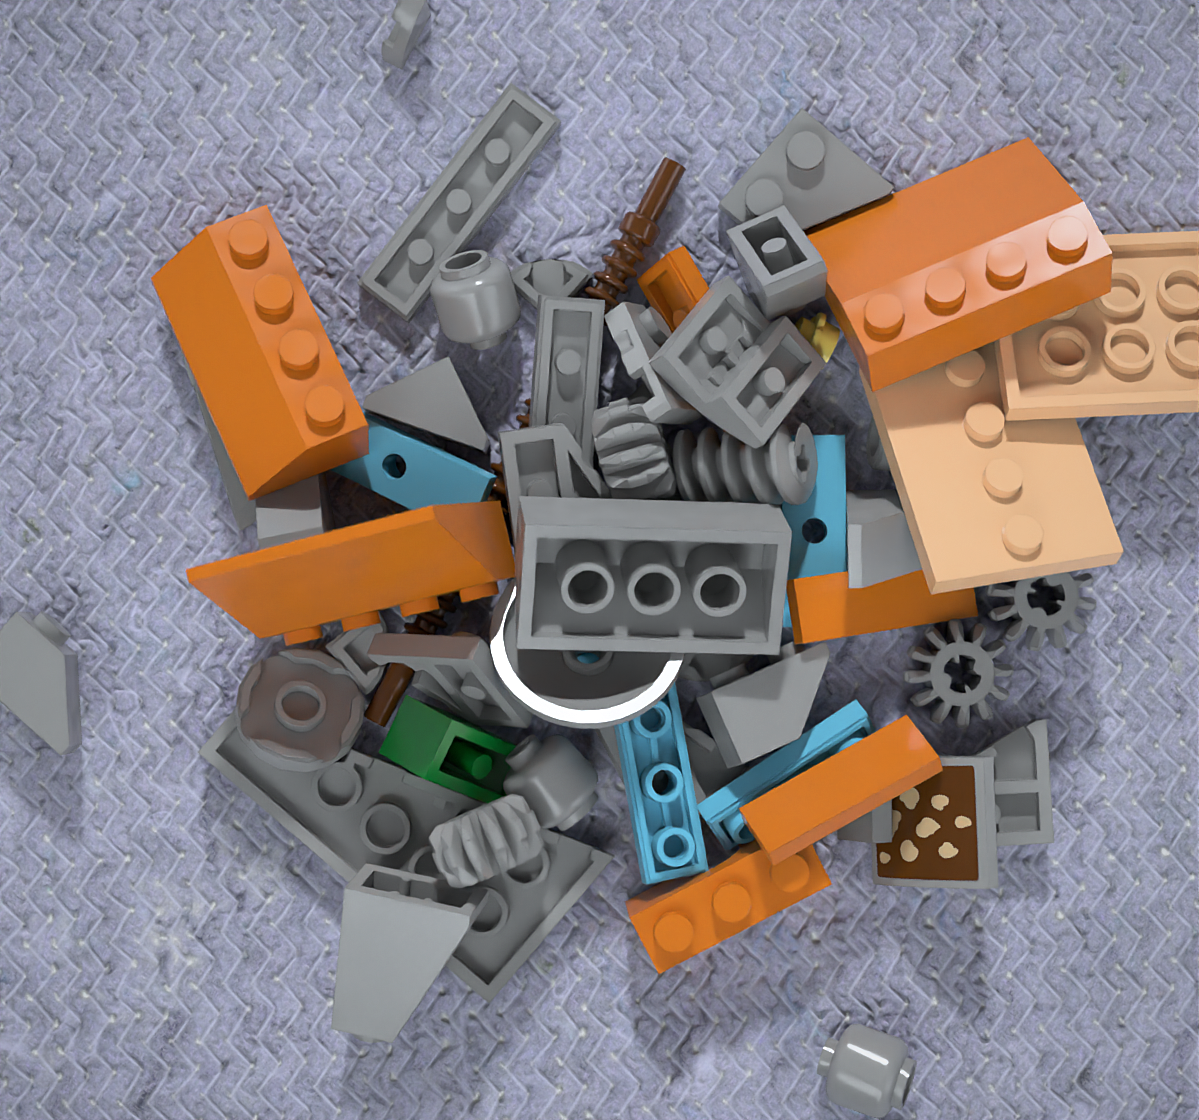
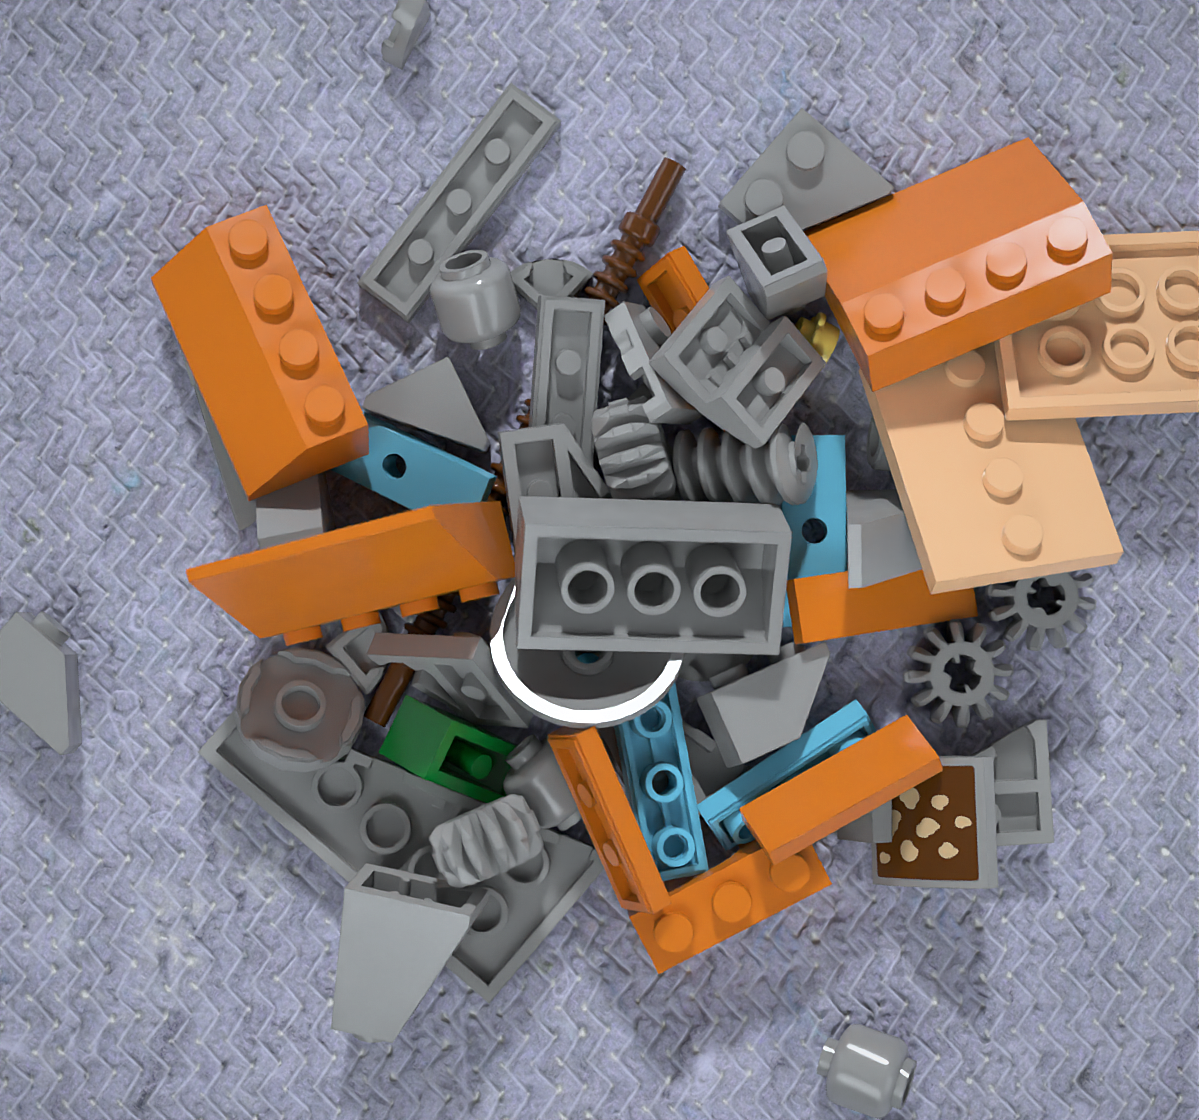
none -> orange tile [548,726,672,914]

